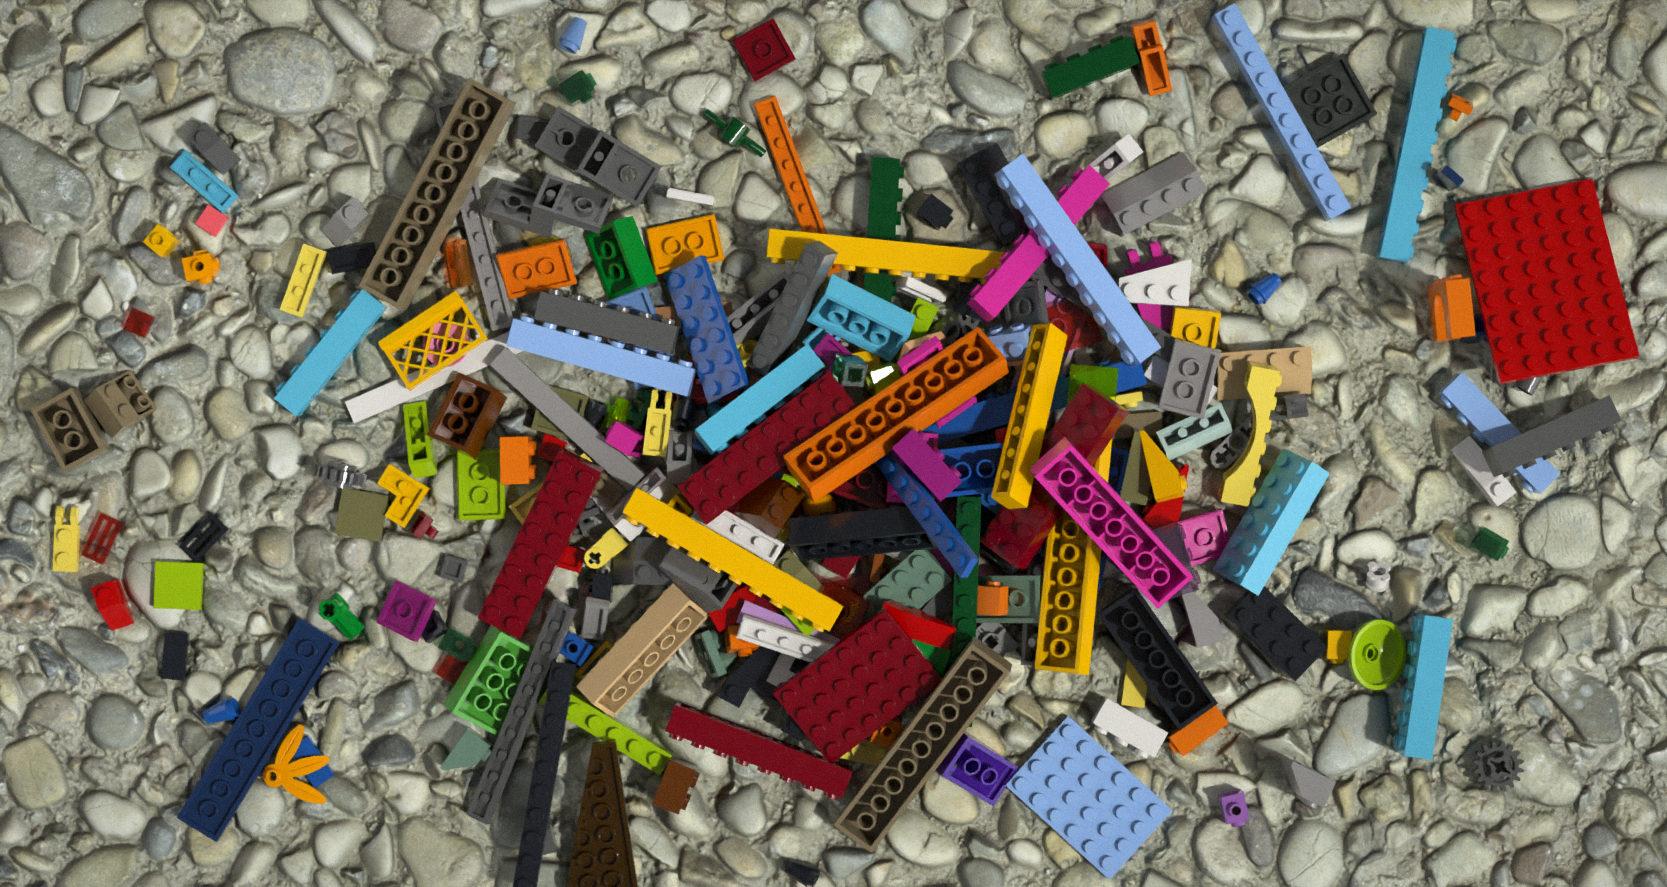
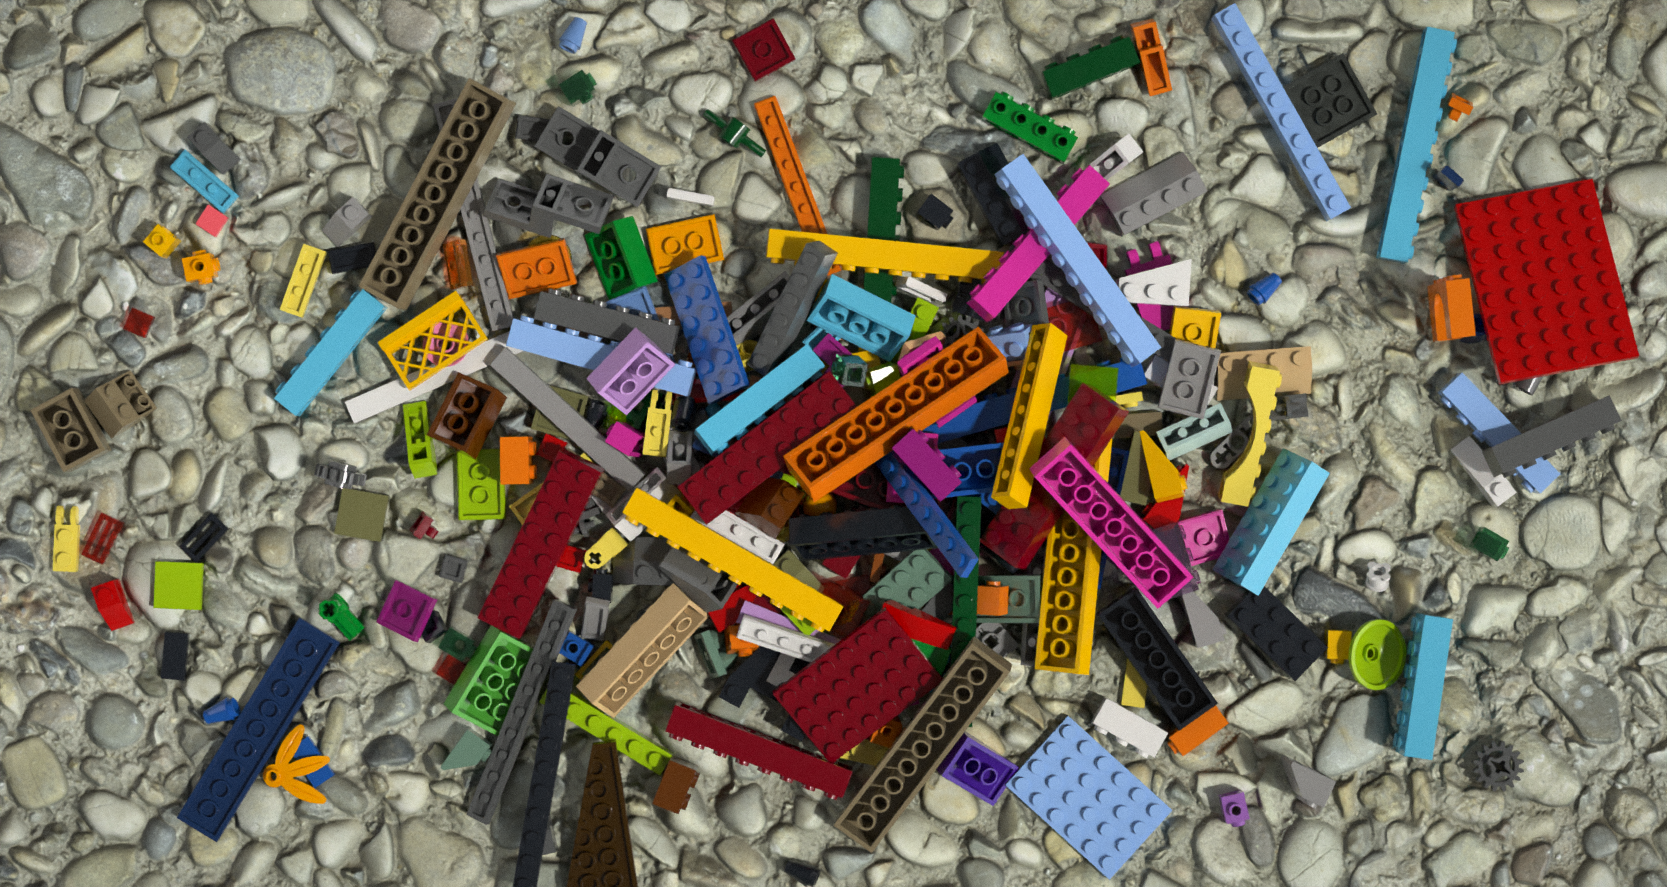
yellow plate [377,464,430,528] -> none
none -> lavender slope [587,327,676,415]
none -> green brick [981,91,1078,164]

